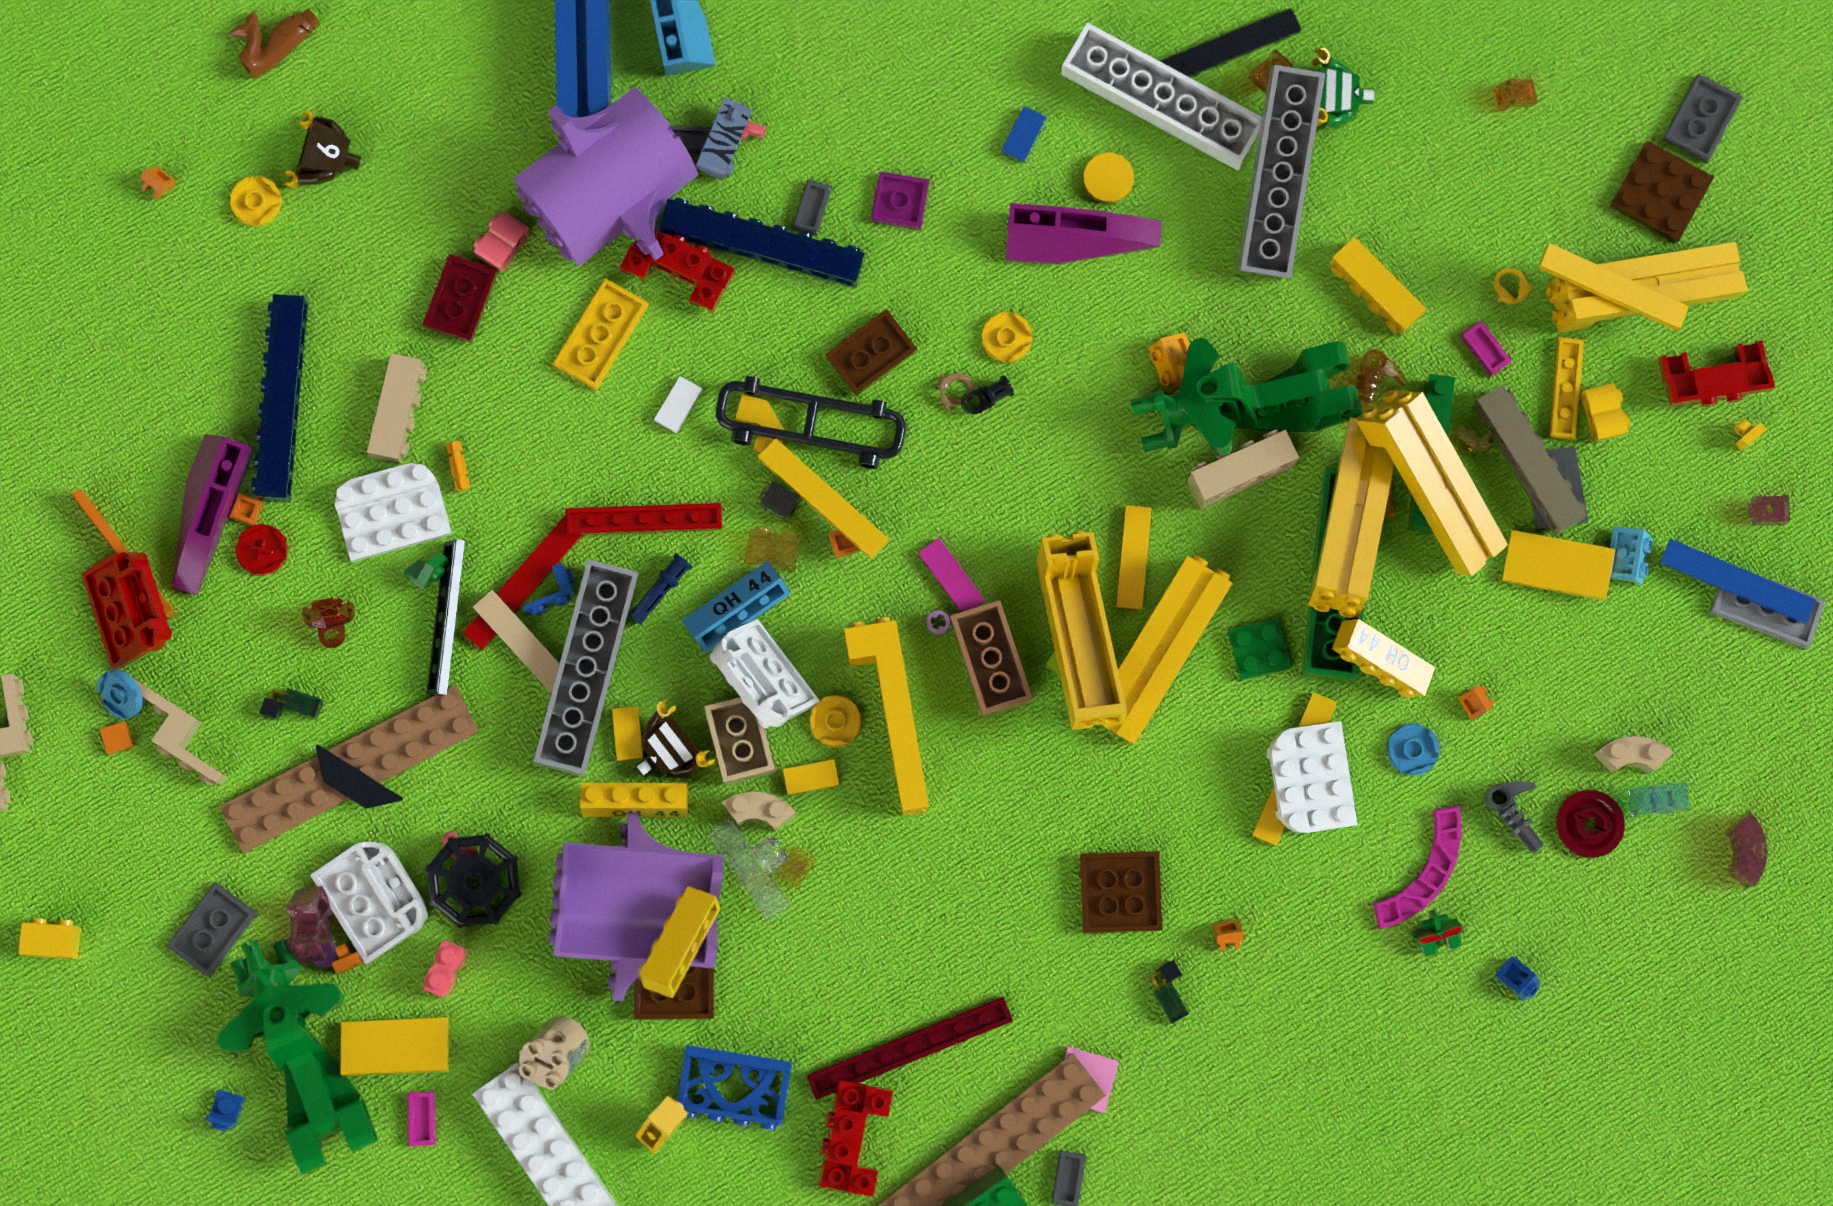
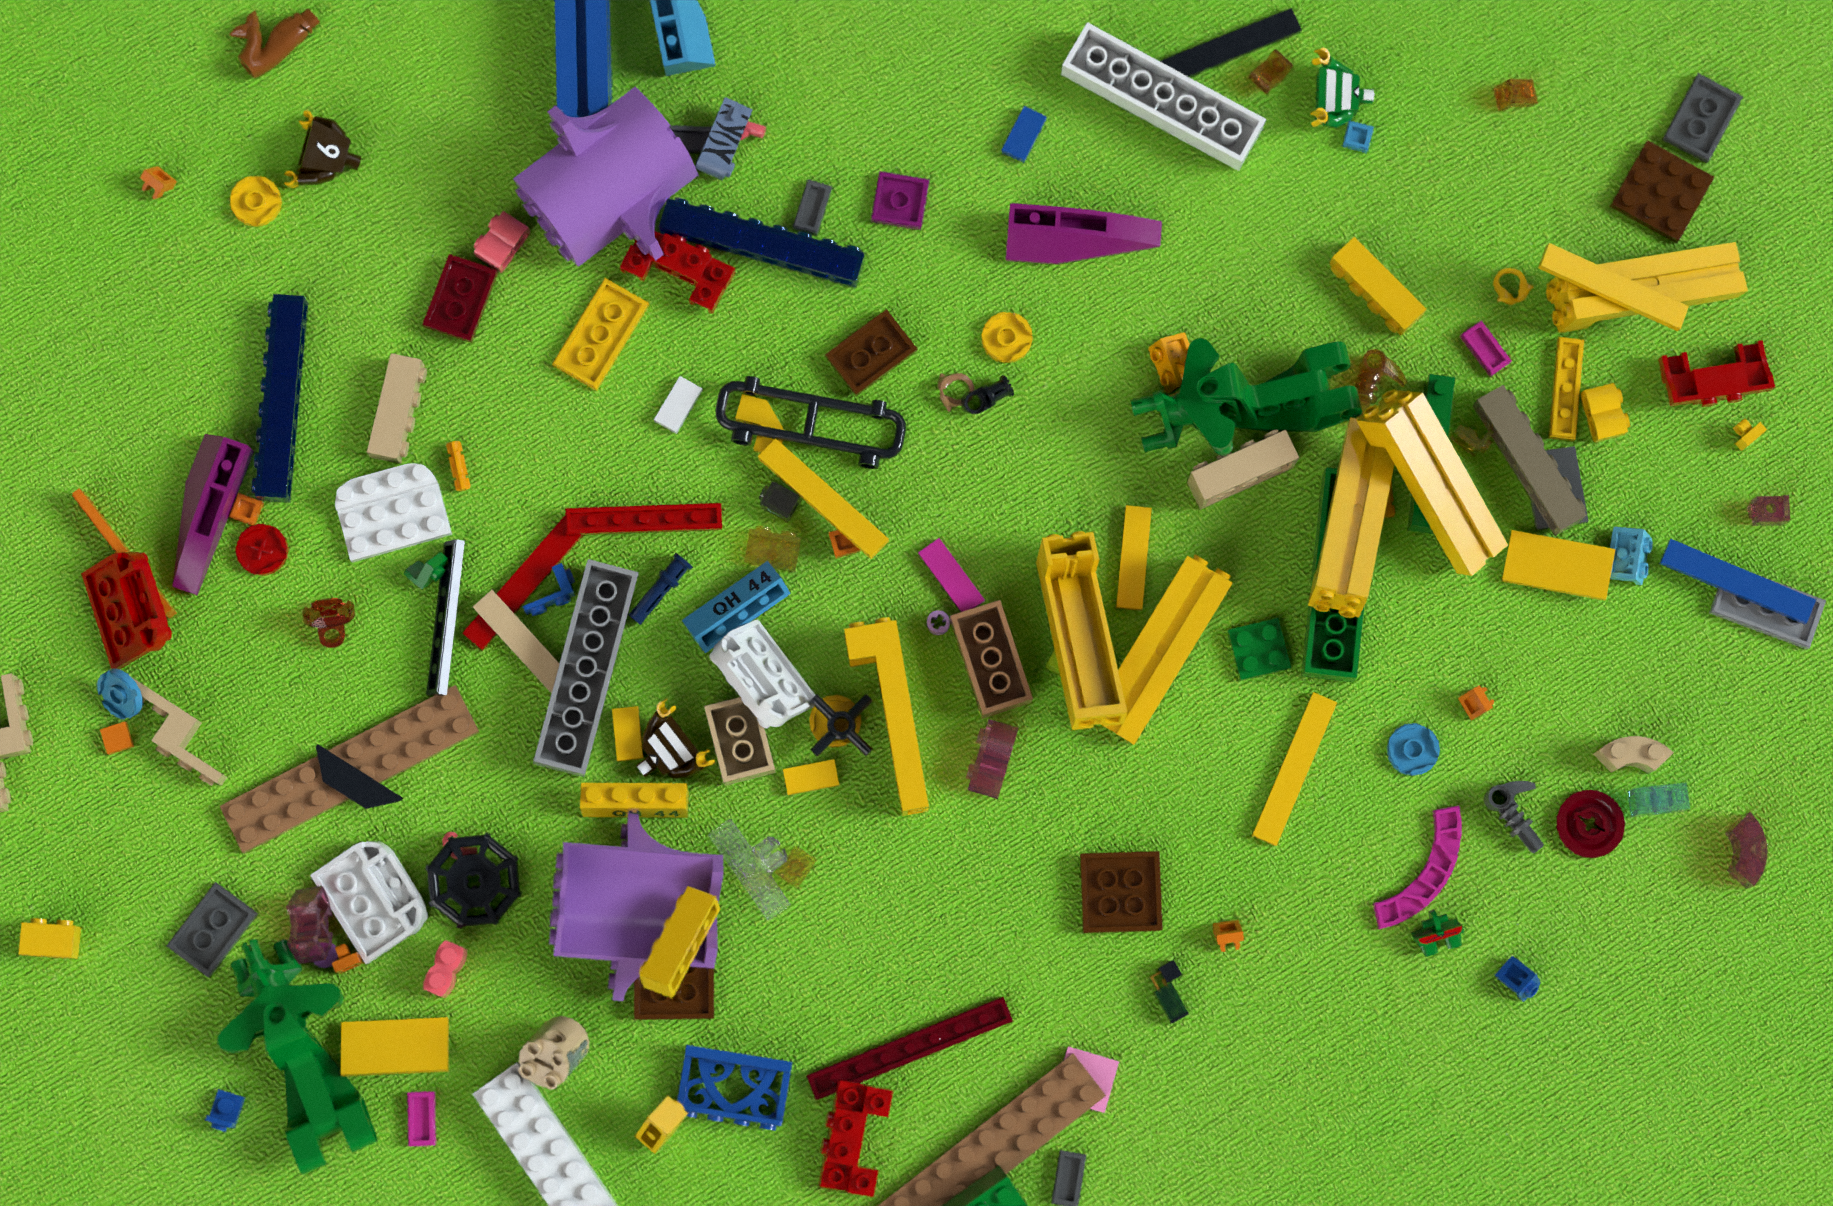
piece [259,688,324,721] -> none
tan brick [722,792,797,831] -> none
yellow tile [1083,153,1134,204] -> none
light grey brick [1236,65,1325,279] -> none
white plate [1267,721,1358,833] -> none
brick [1332,619,1435,698] -> none
none -> black bar [810,694,873,757]
none -> clear pink brick [966,719,1019,799]
none -> dark azure tile [1342,121,1374,153]

